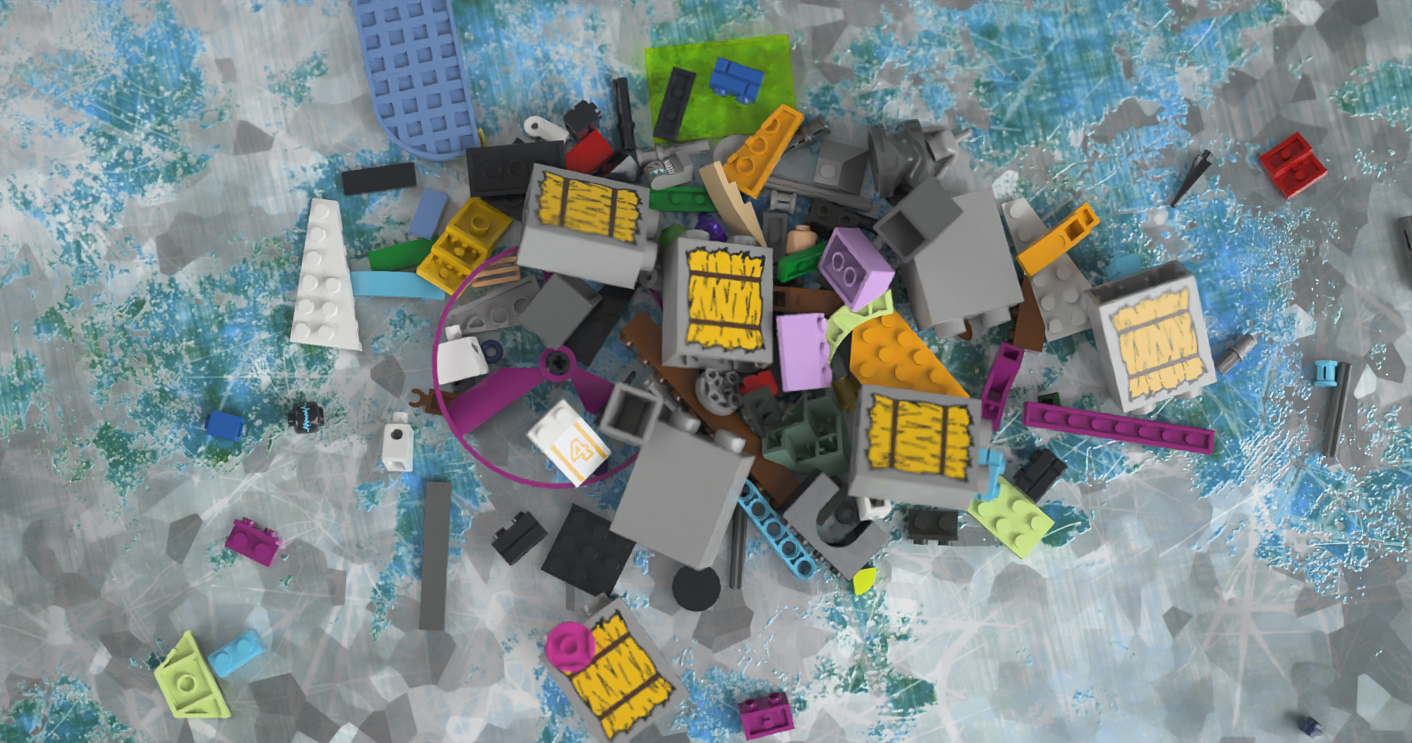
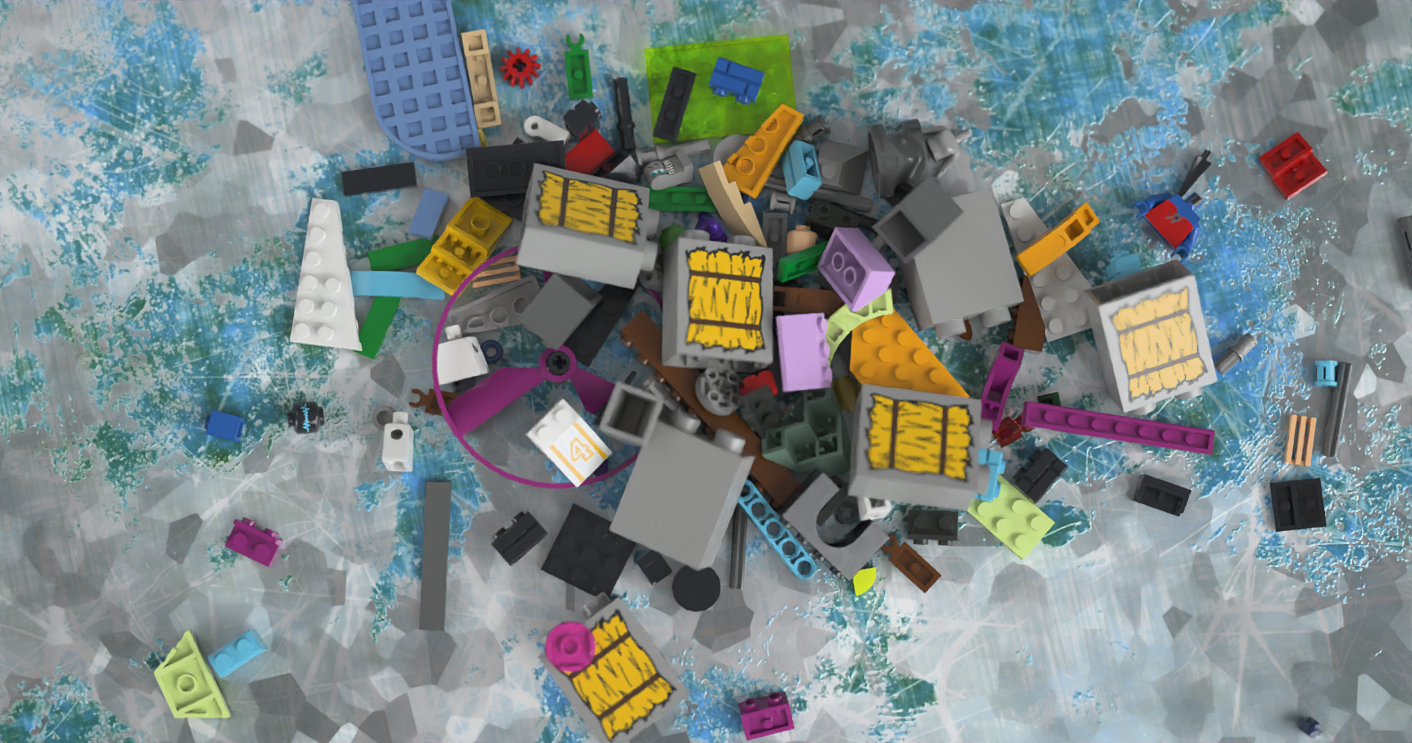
none -> green tile [352,296,403,360]
none -> light grey tile [372,406,396,431]
none -> tan slope [461,29,502,129]
none -> red gear [500,47,541,89]
none -> green plate [564,33,594,101]
none -> black panel [636,550,672,586]
none -> medium azure brick [781,140,822,200]
none -> reddish brown plate [880,533,942,593]
none -> clear red plate [991,413,1035,449]
none -> torso [1130,192,1204,264]
none -> black hinge [1132,474,1192,517]
none -> black slope [1270,478,1327,532]
none -> light nougat tile [1284,414,1316,467]

